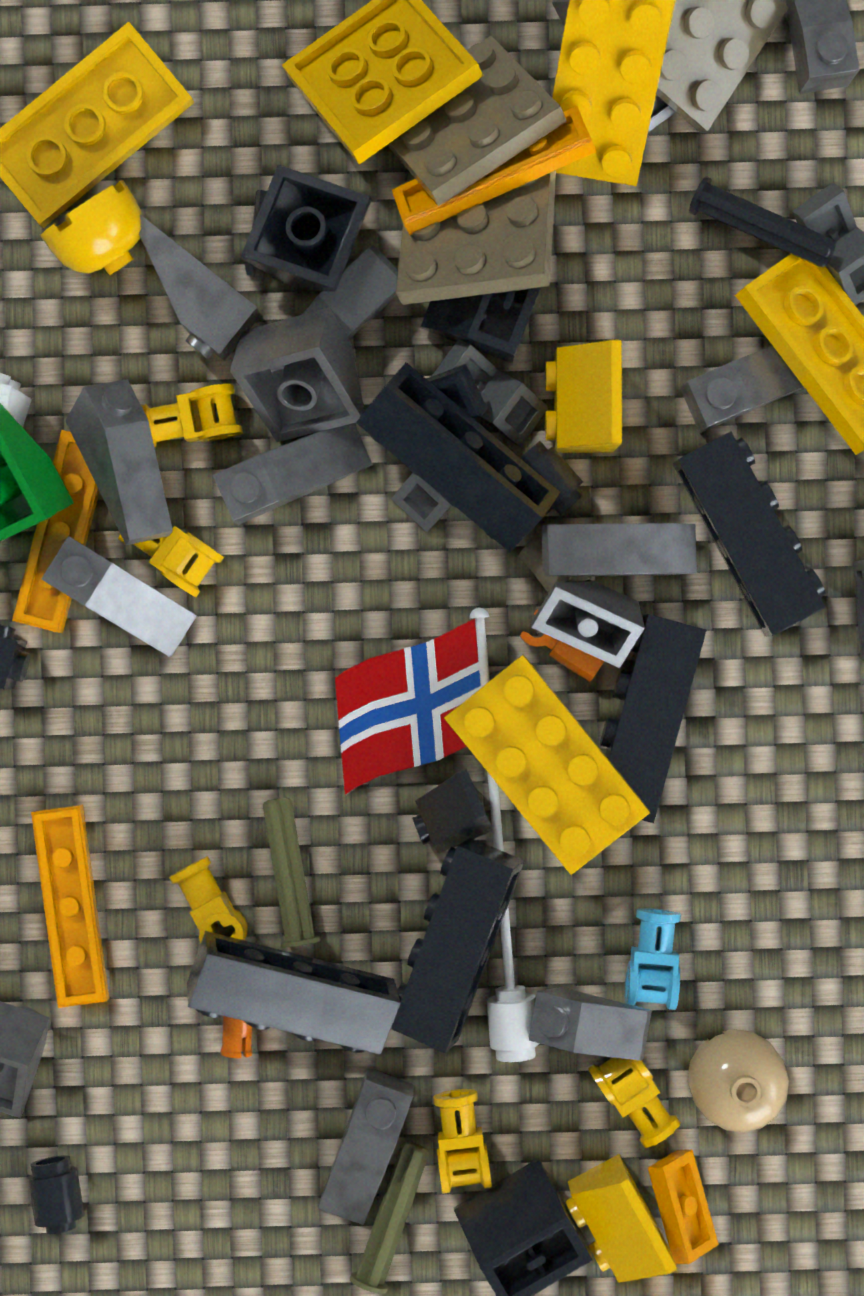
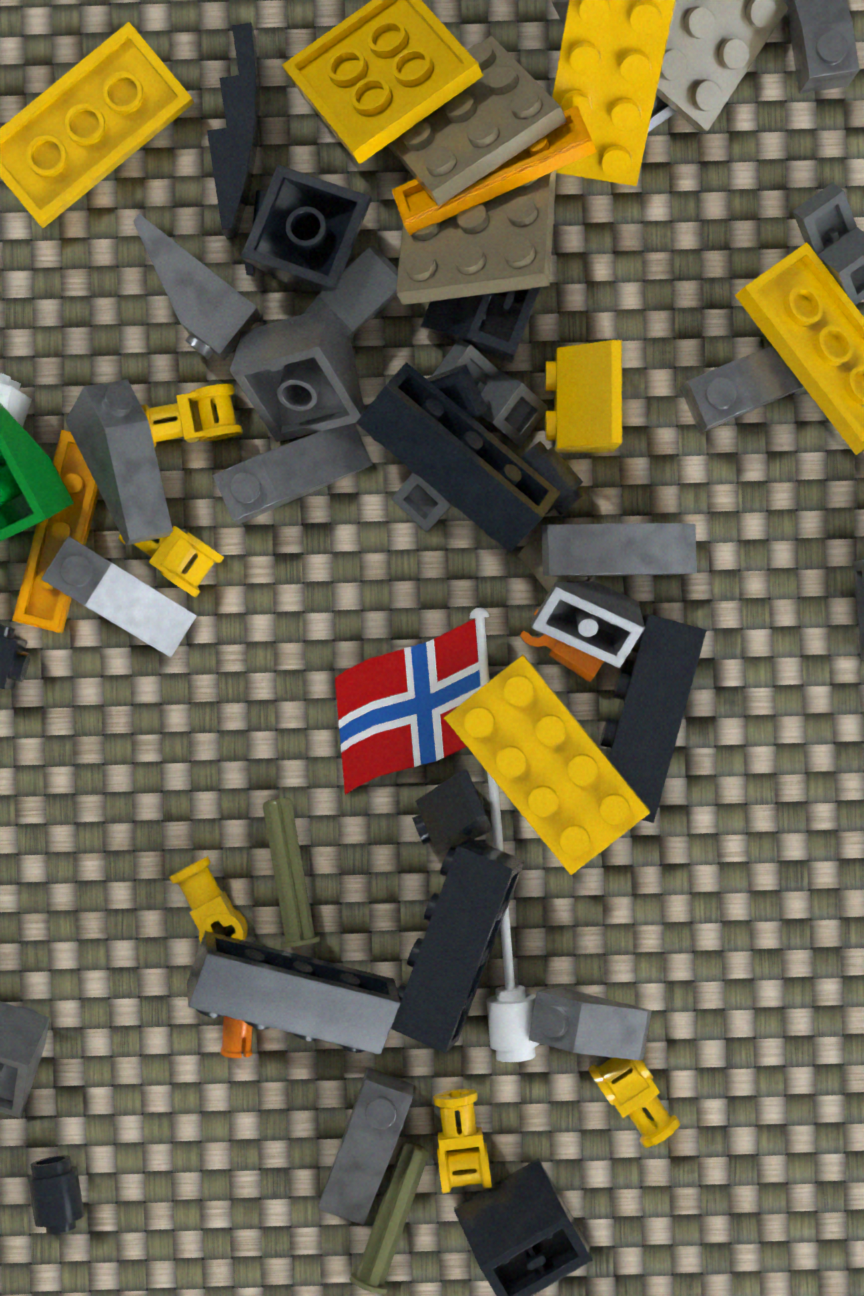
light orange tile [31,804,109,1008] -> none
yellow cylinder [40,180,142,276] -> none
yellow slope [565,1154,677,1283] -> none
medium azure connector [625,908,681,1010] -> none
light orange plate [648,1149,719,1264] -> none
black brick [673,431,826,637] -> none
tan cylinder [687,1029,789,1133] -> none
black axle [689,176,836,267] -> none
none -> black slope [207,23,260,240]

